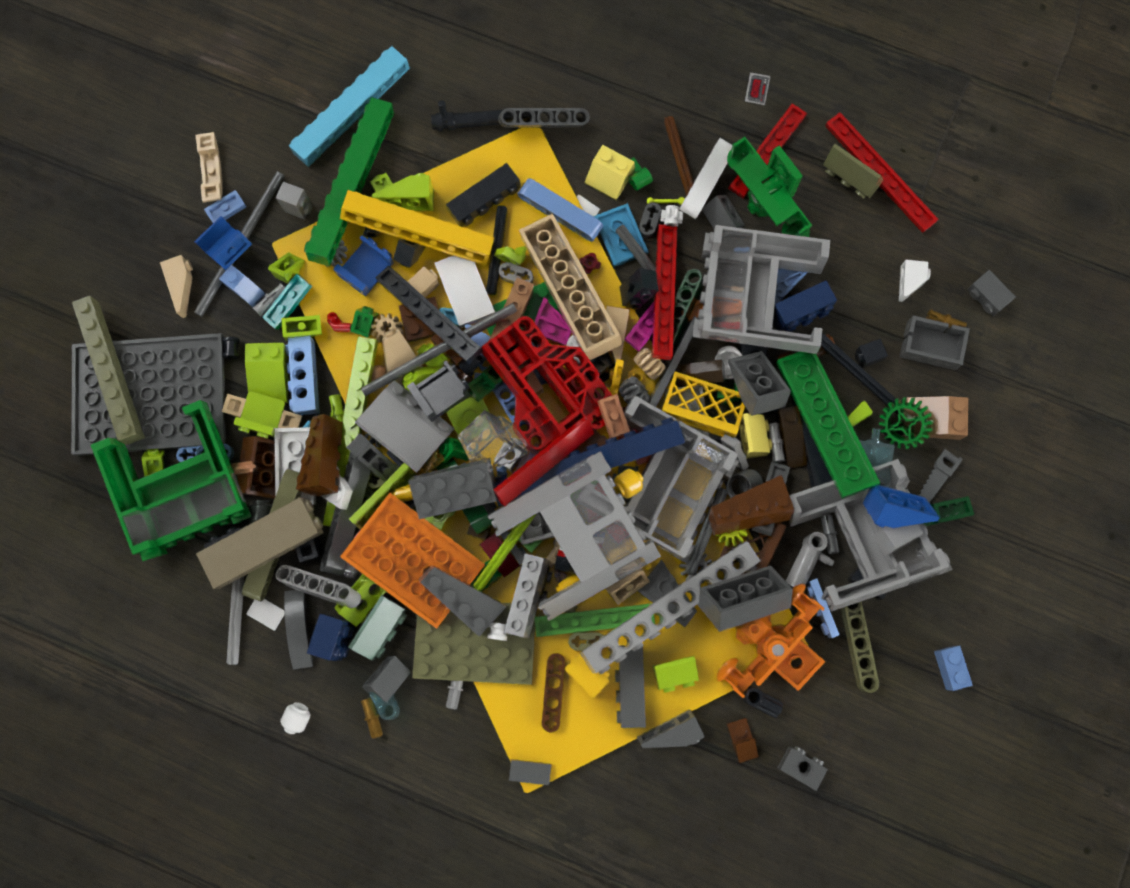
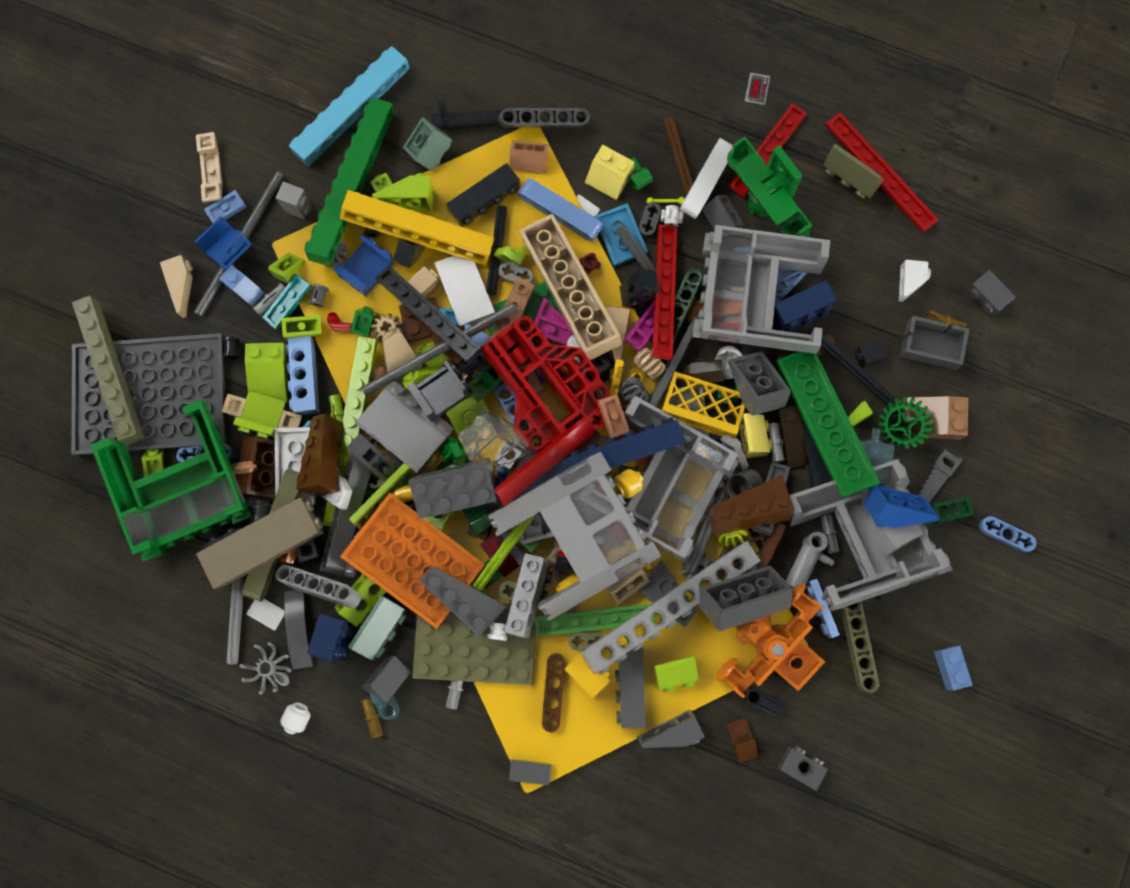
none -> light grey animal [240,642,292,695]
none -> orange plate [279,548,298,564]
none -> dark grey bush [308,284,329,308]
none -> sand green slope [403,117,453,171]
none -> green bracket [450,442,475,466]
none -> olive bush [499,581,517,601]
none -> nougat brick [510,140,549,173]
none -> medium blue beam [979,516,1036,552]

